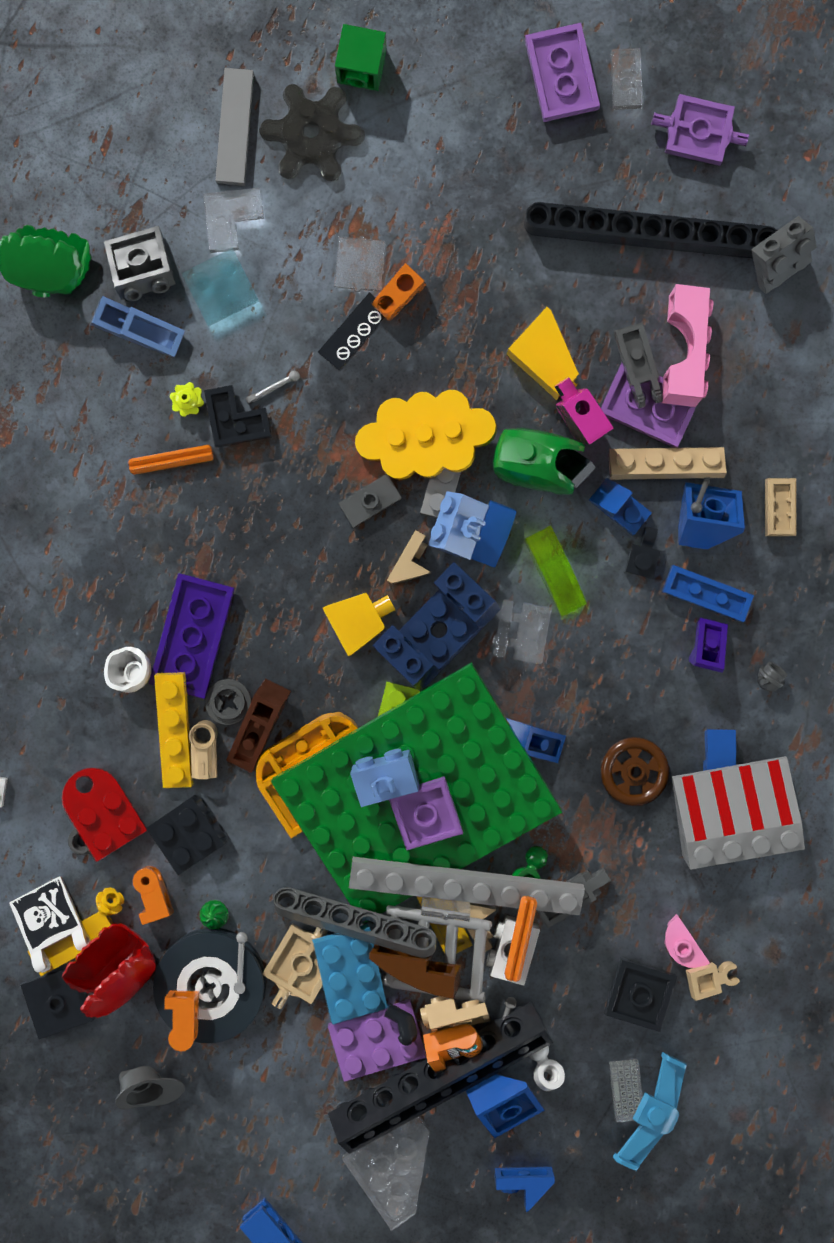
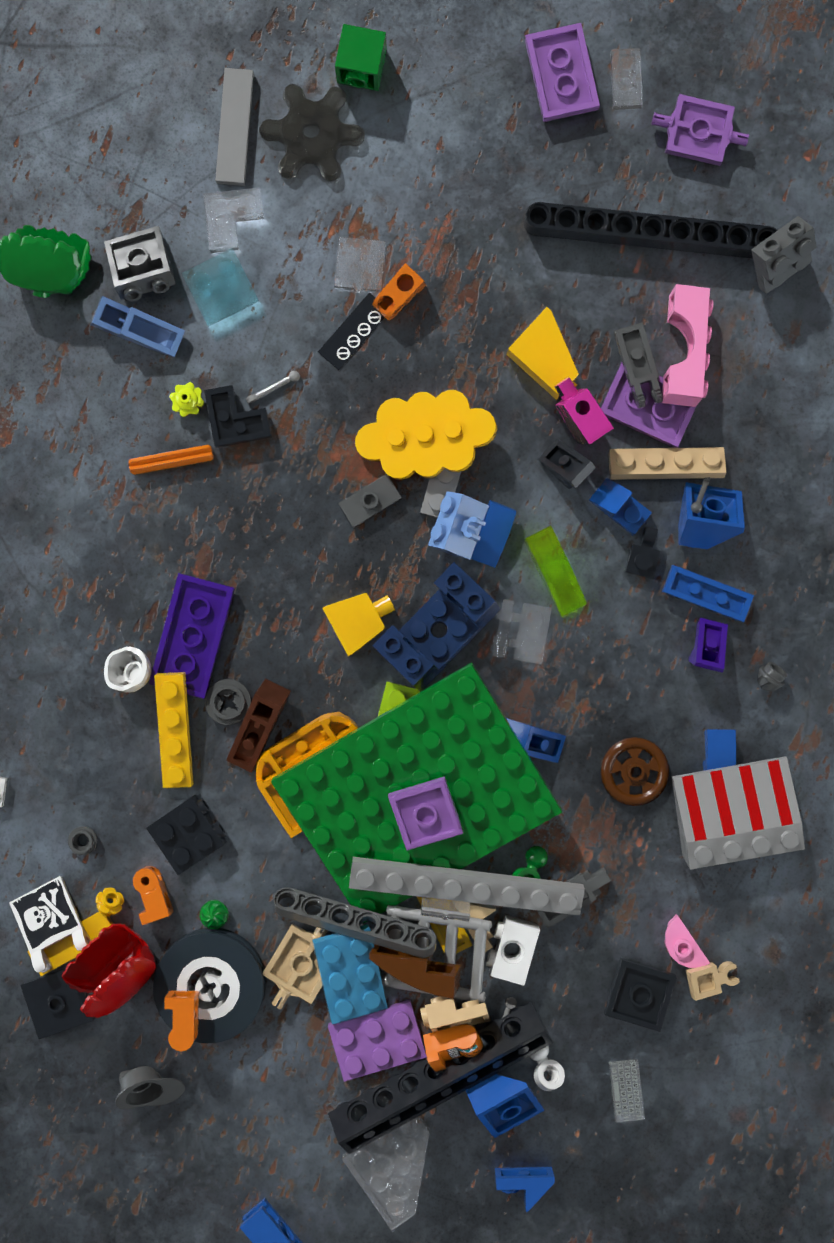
red plate [62,768,147,862] -> none
tan piece [189,720,218,779] -> none
light grey hinge [234,932,247,994] -> none
medium blue brick [350,749,420,807] -> none
black arm [384,1003,418,1046] -> none
tan slope [387,530,431,584] -> none
green animal [493,428,585,495] -> none
orange axle [504,896,538,982] -> none
dark azure plate [613,1052,687,1171] -> none
tan plate [765,478,796,537] -> none

